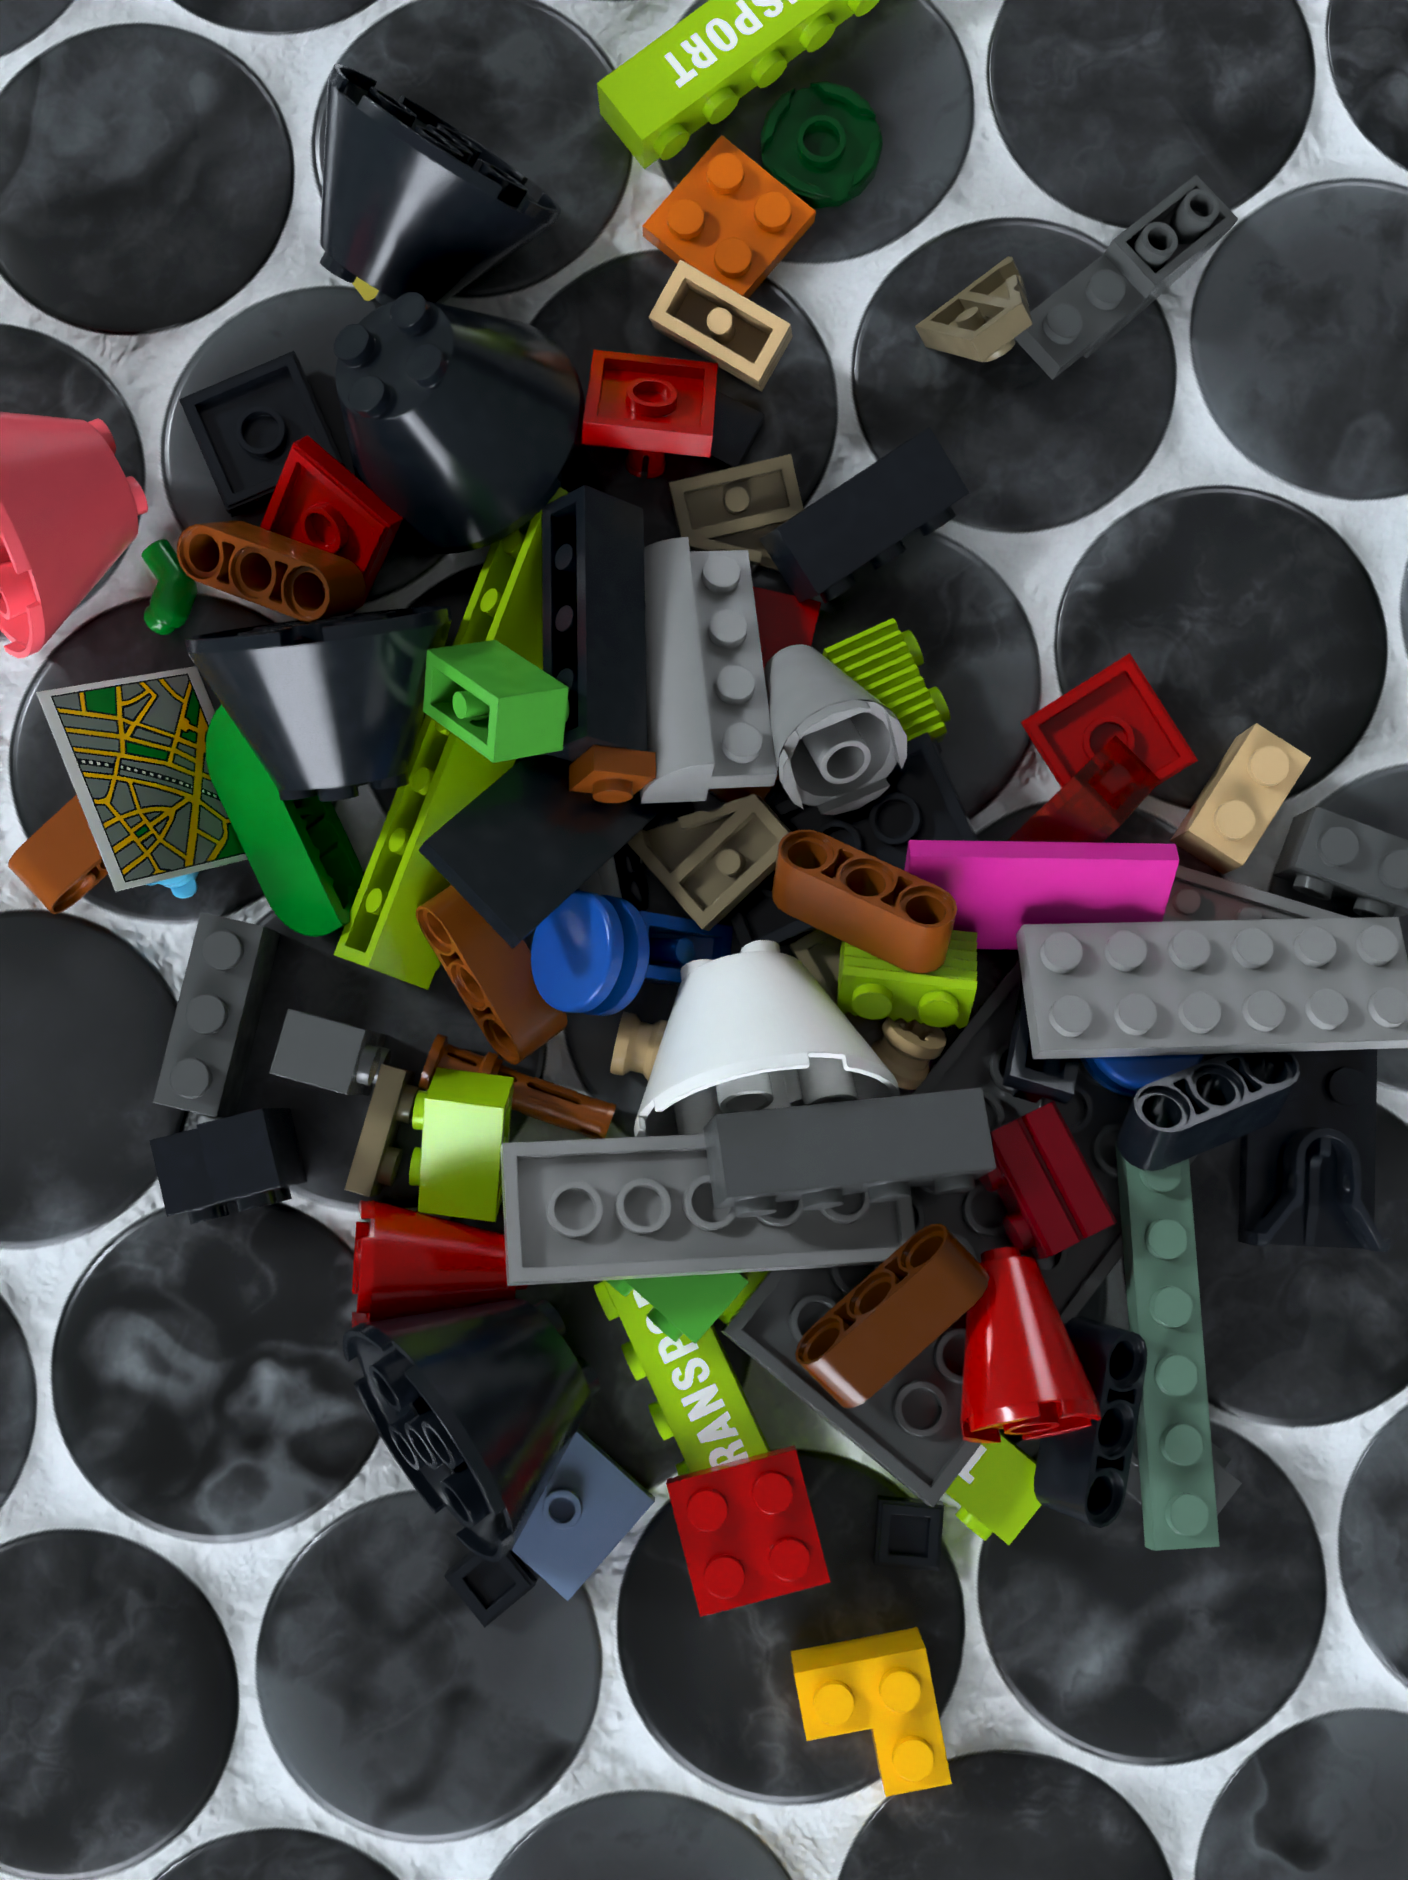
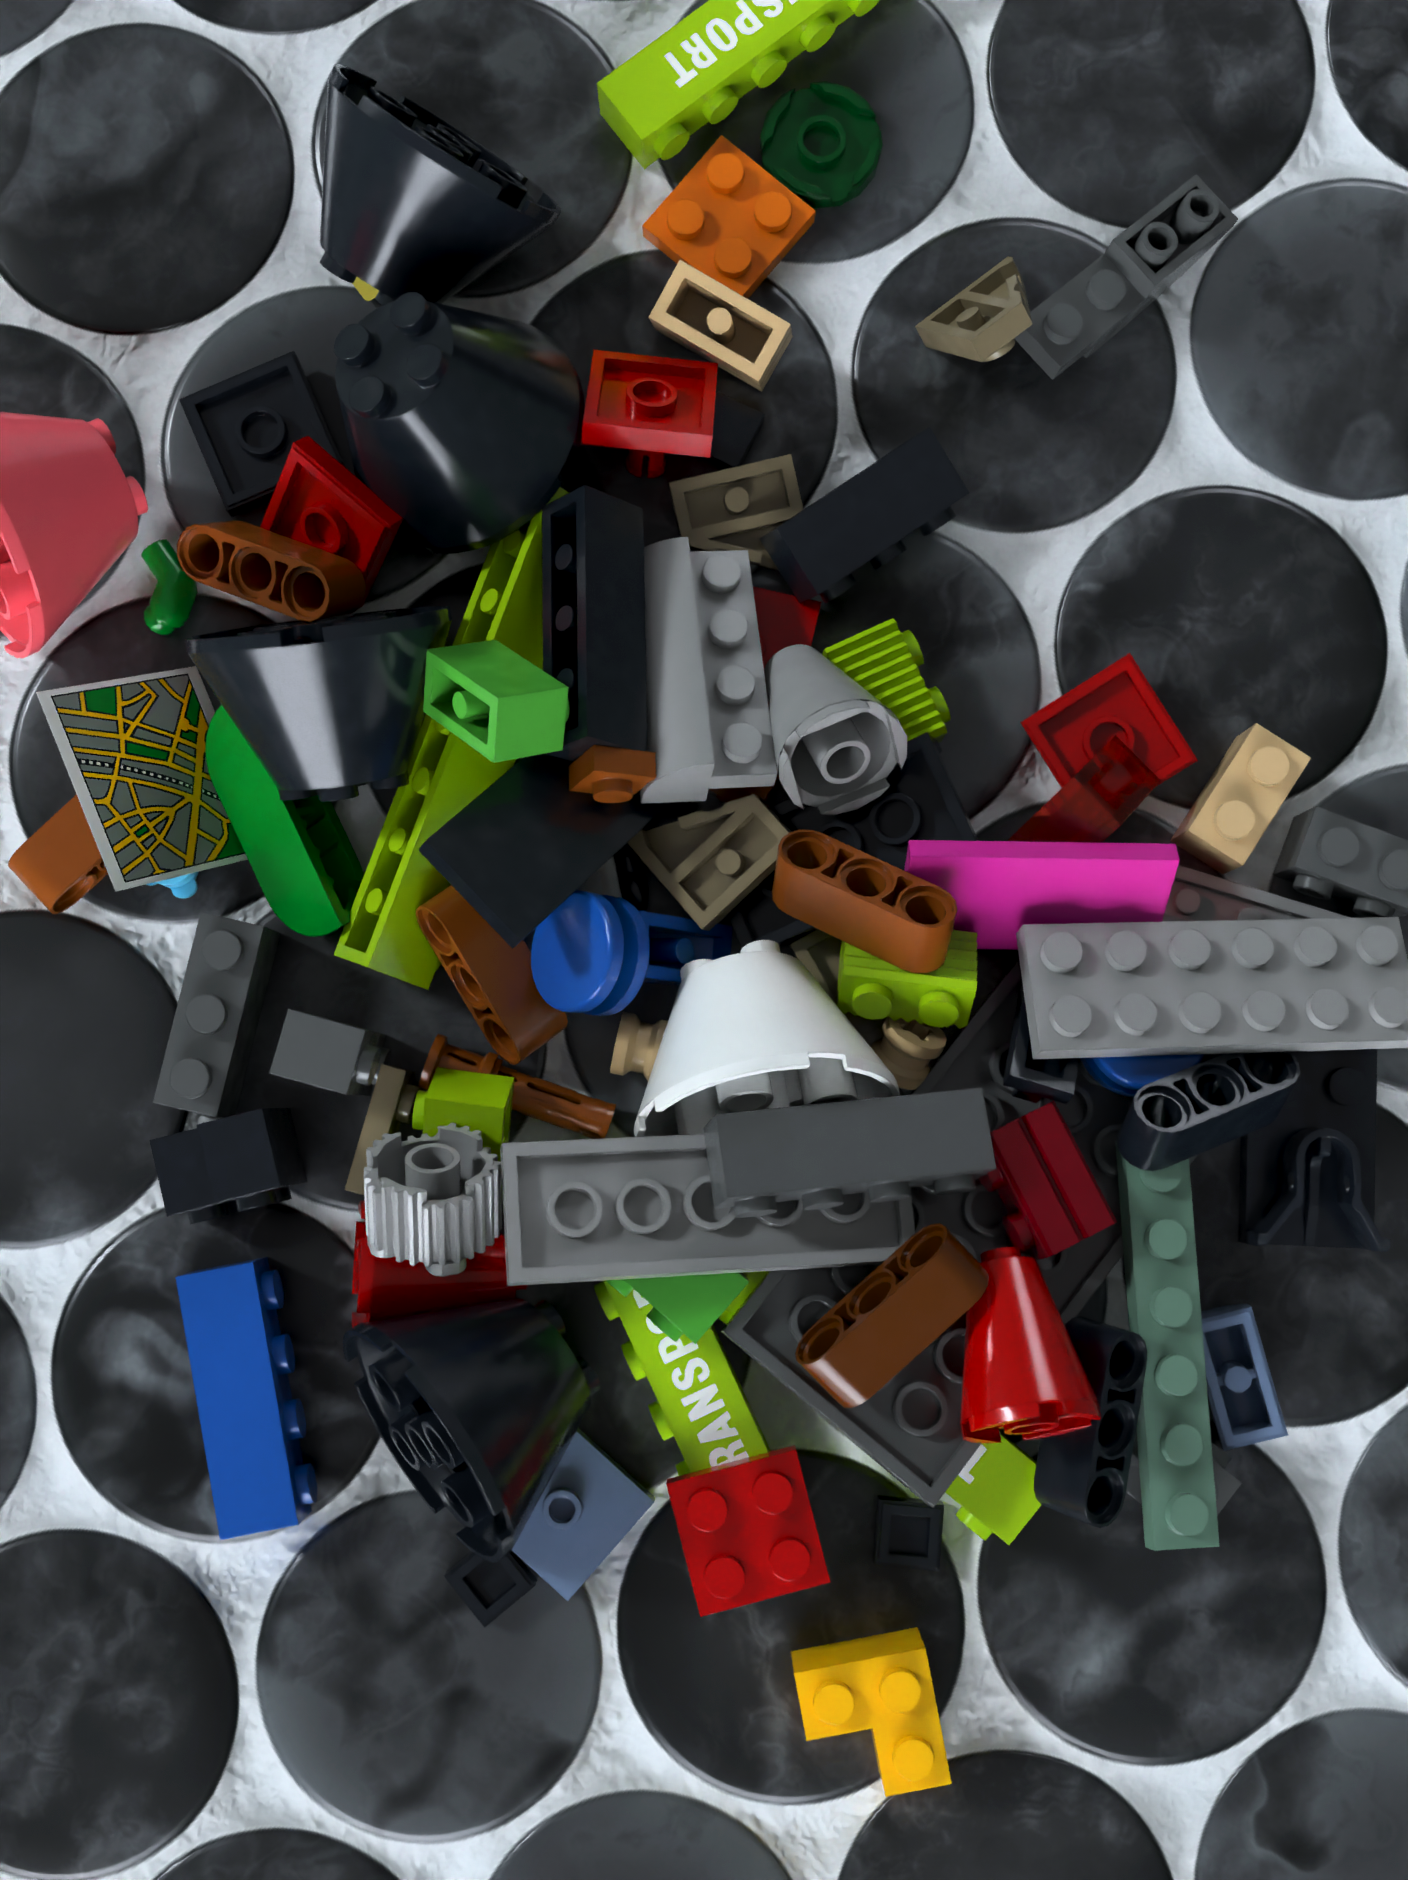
none -> blue brick [175,1257,317,1540]
none -> light grey brick [363,1123,502,1277]
none -> sand blue brick [1201,1304,1288,1451]

